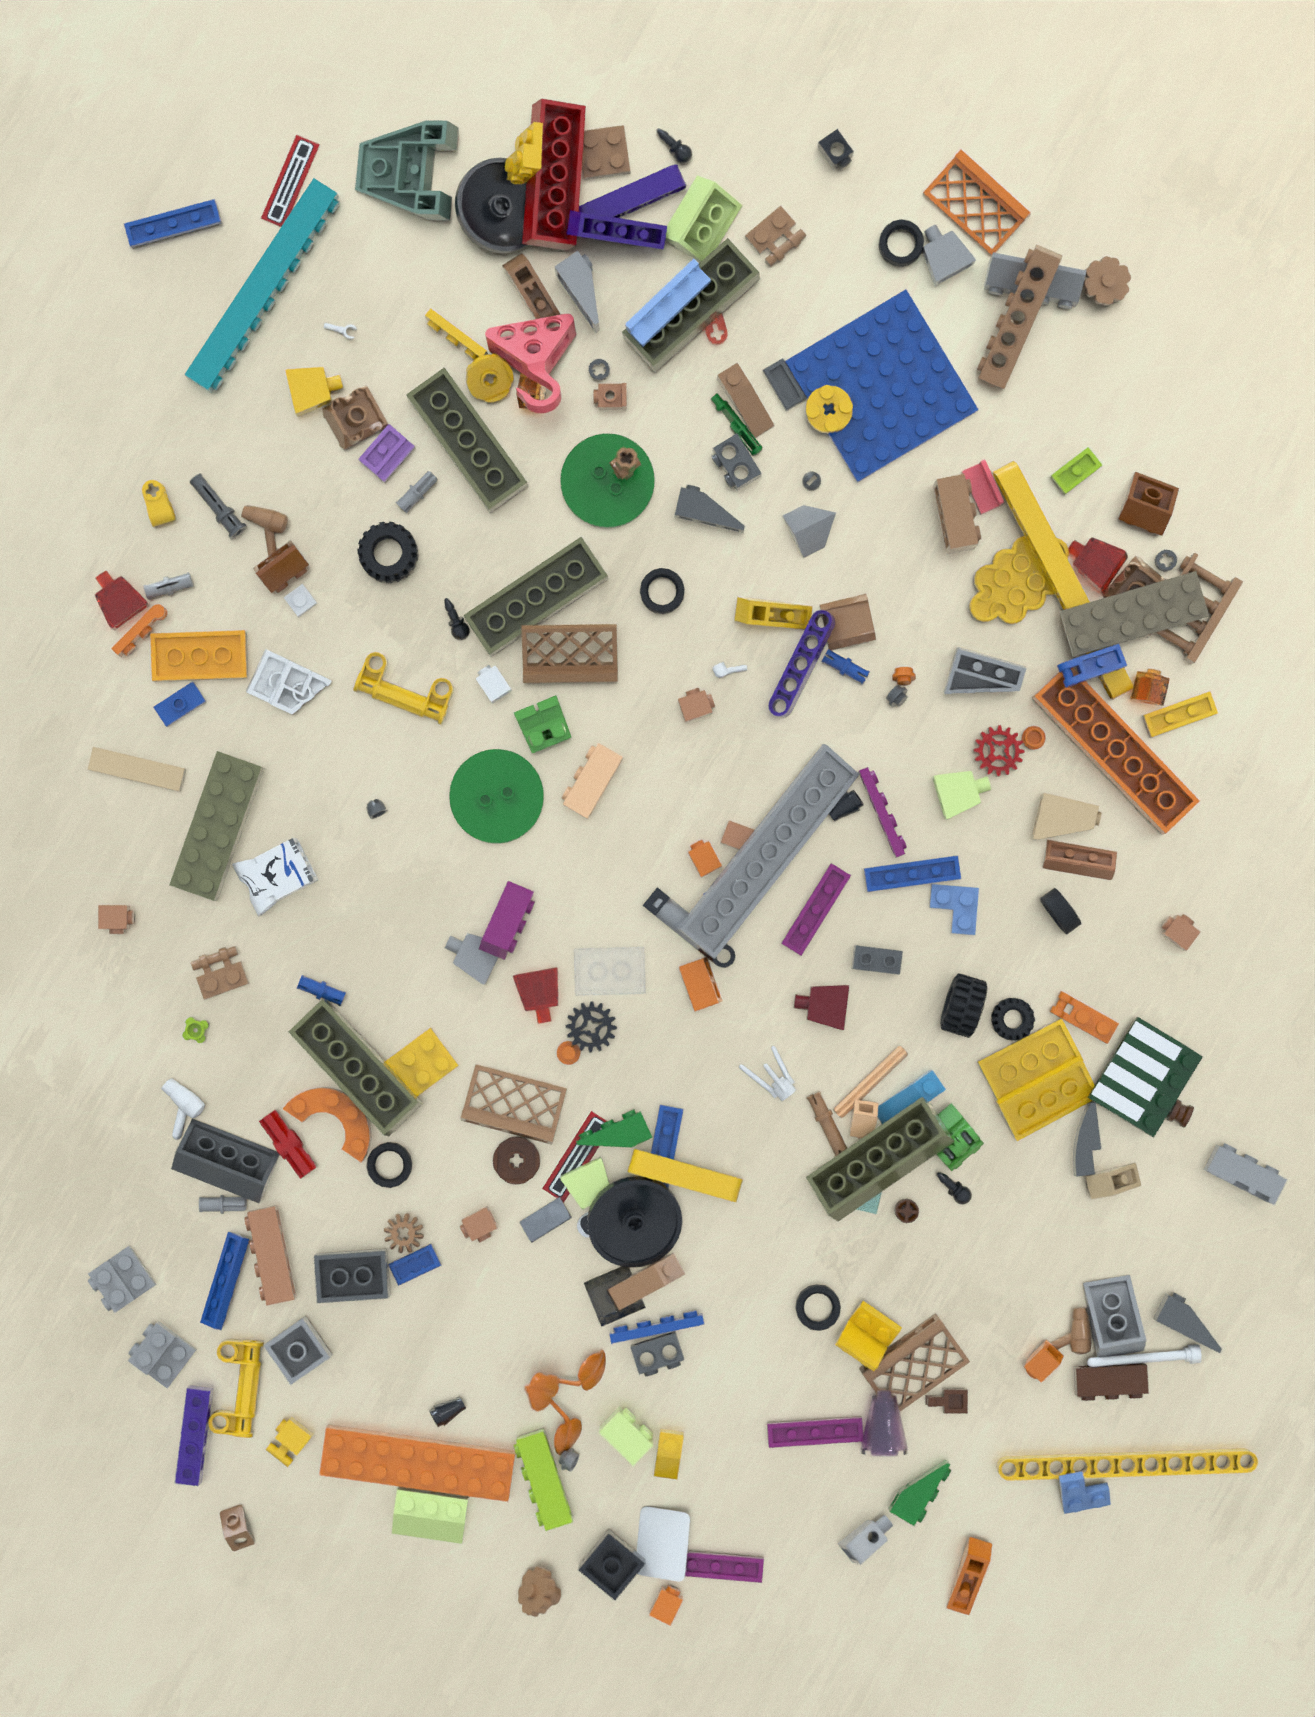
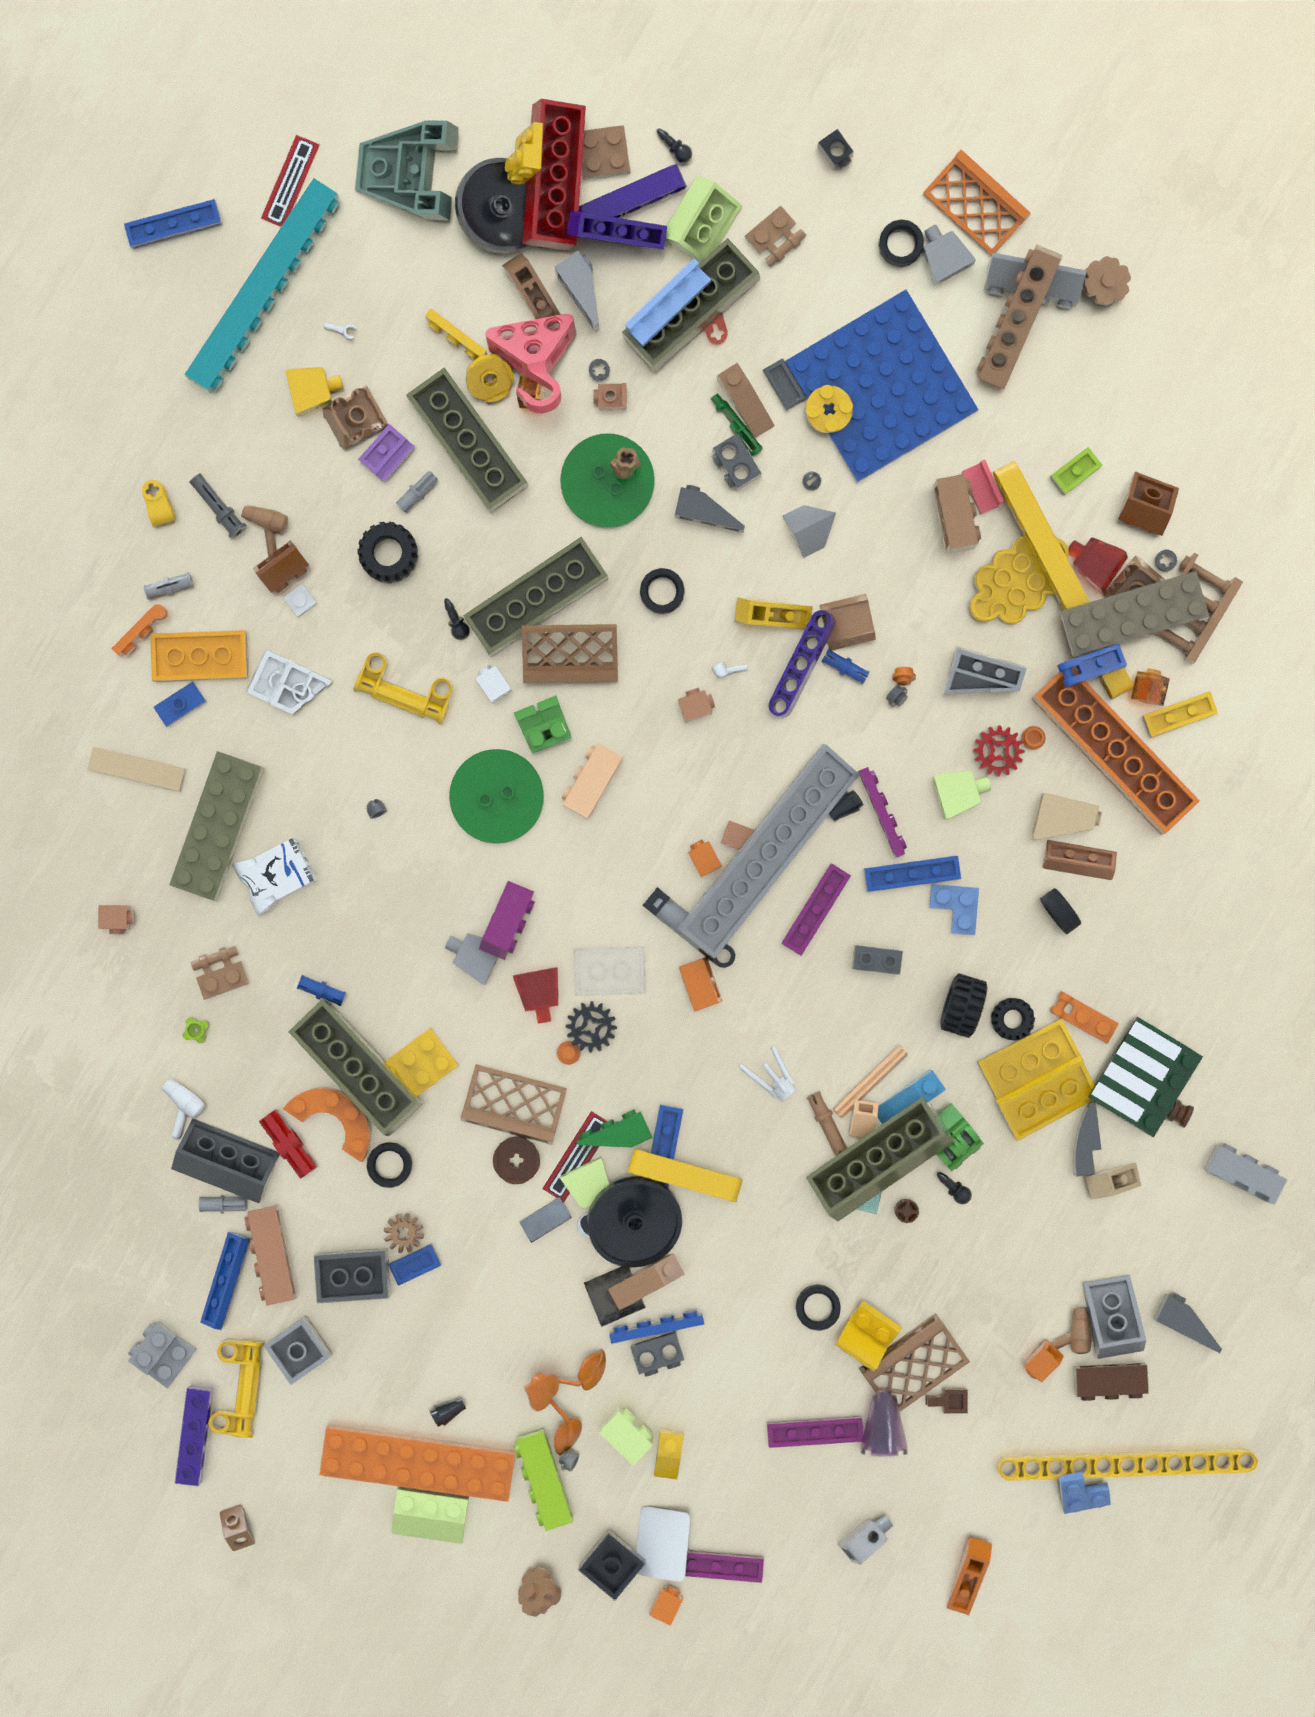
light grey plate [88,1246,156,1313] -> none
clear red torso [95,571,151,631] -> none
yellow brick [265,1417,314,1467] -> none
nougat brick [460,1206,498,1243] -> none
dark red torso [794,985,850,1030] -> none
green slope [888,1460,951,1526] -> none
white piece [1087,1344,1202,1367] -> none
nougat brick [1161,914,1201,951] -> none

